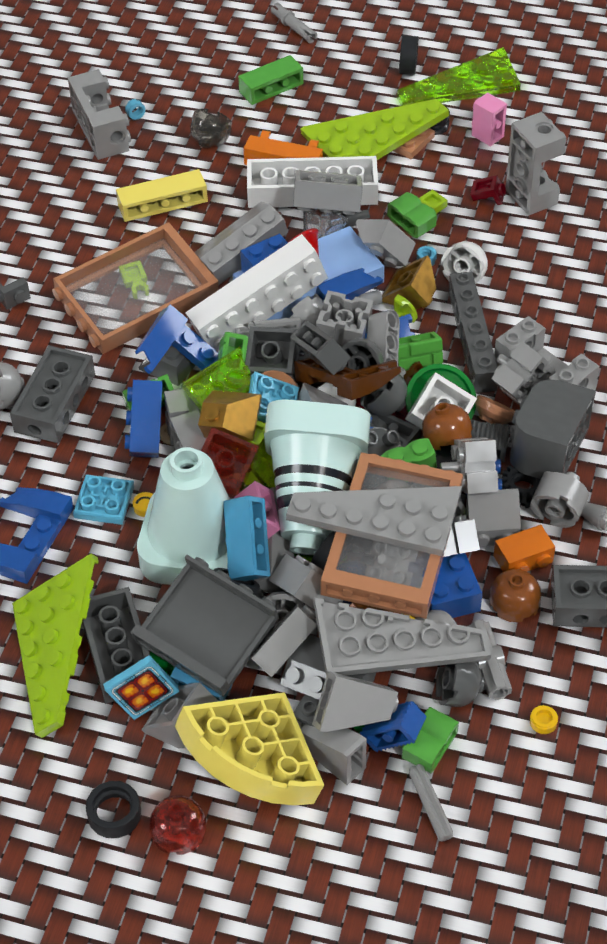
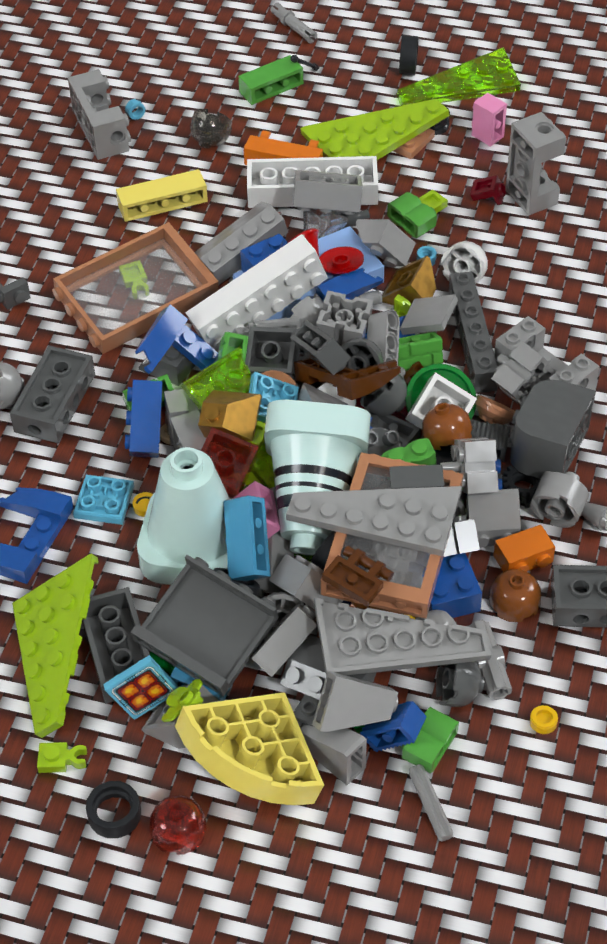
none -> lime plate [37,742,87,773]
none -> lime plate [161,679,203,722]
none -> black hinge [290,55,319,71]
none -> red dish [319,246,364,274]
none -> reddish brown plate [322,545,394,607]
none -> dark grey tile [389,465,444,489]
none -> light grey tile [400,294,458,335]

